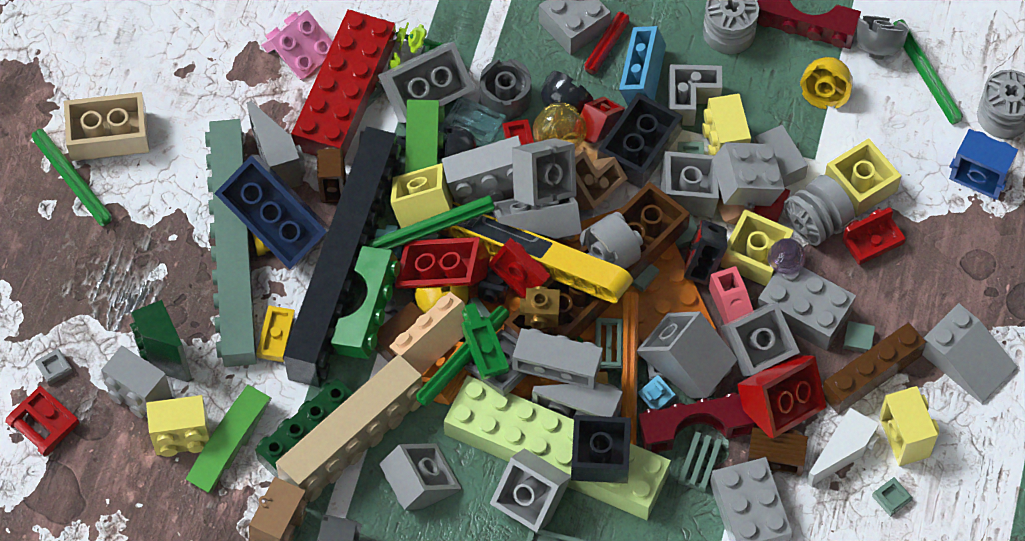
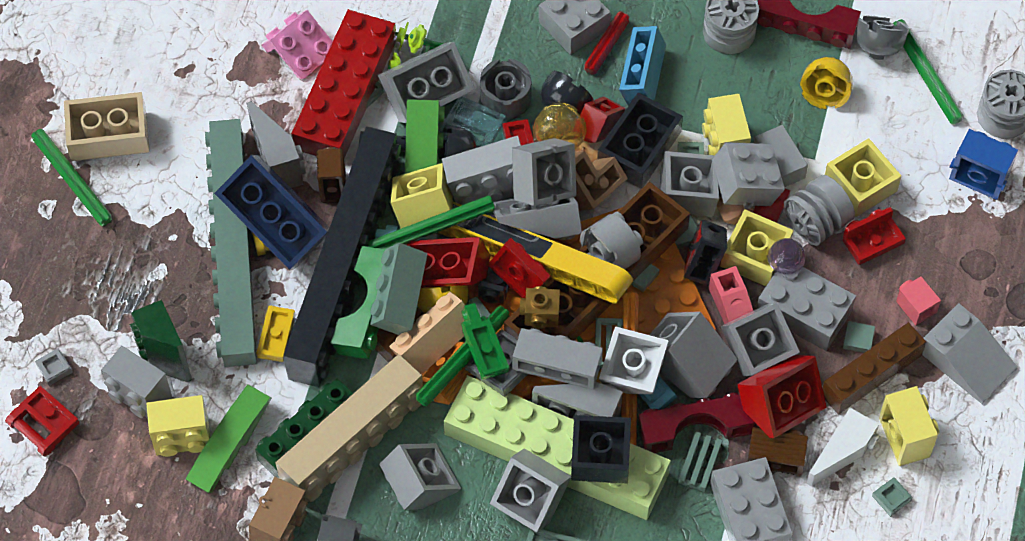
light grey brick [668,65,722,126] -> none
none -> sand green brick [370,243,427,335]
none -> white slope [599,327,669,394]
none -> coral brick [896,277,941,326]

